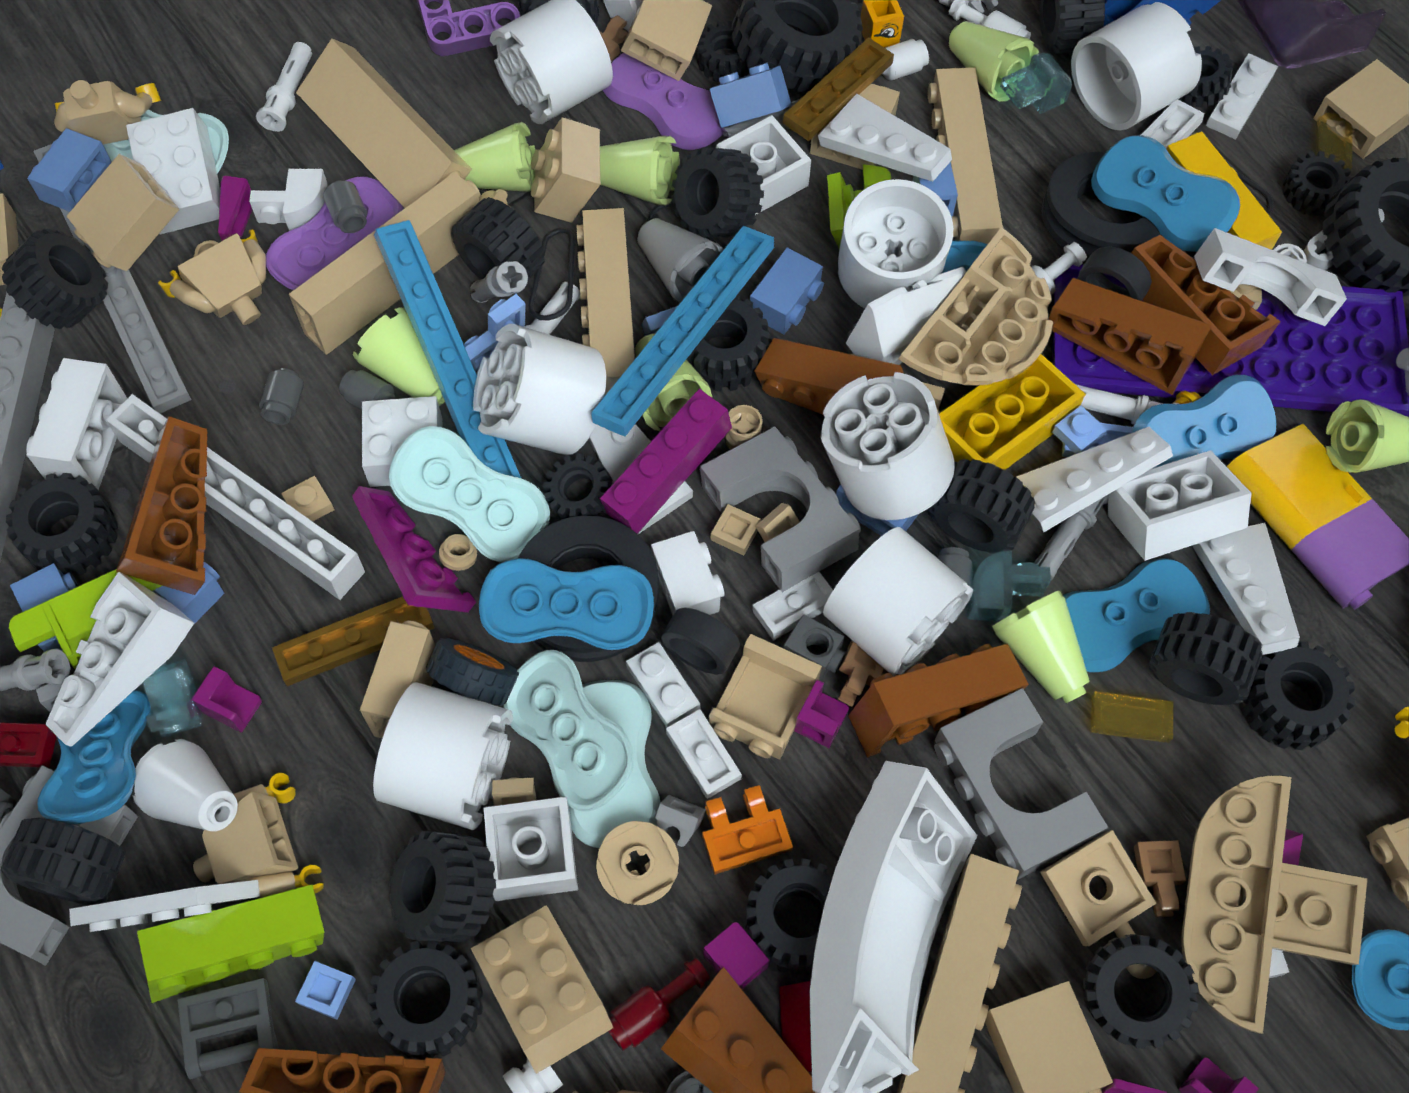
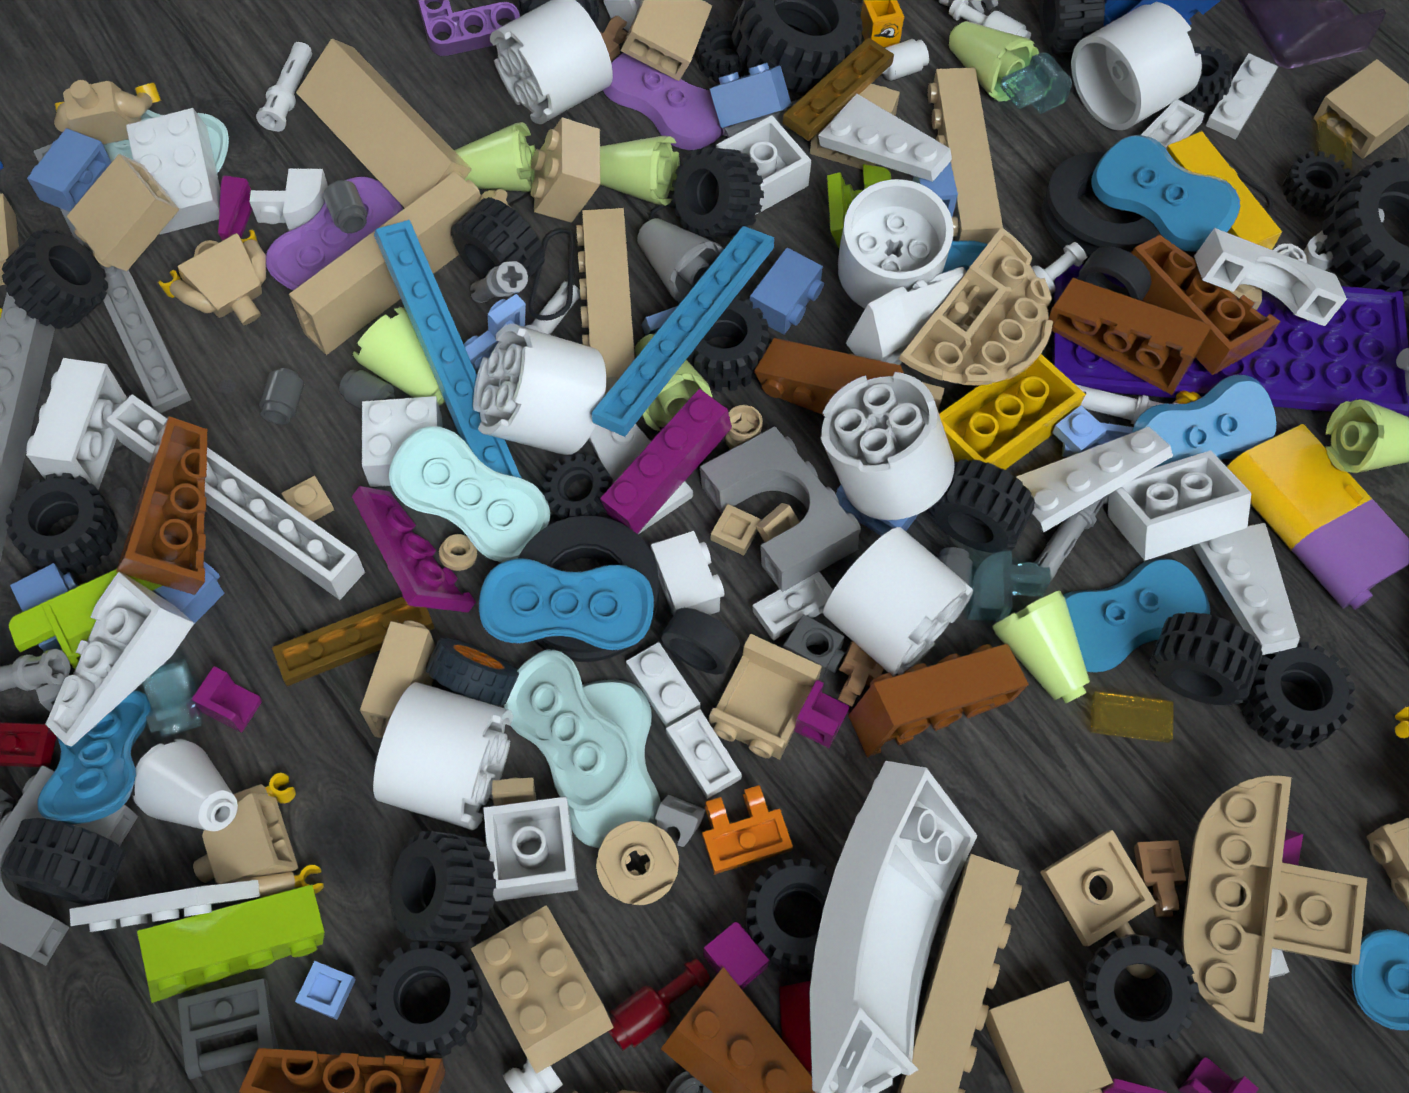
light grey arch [934,688,1108,881] -> none

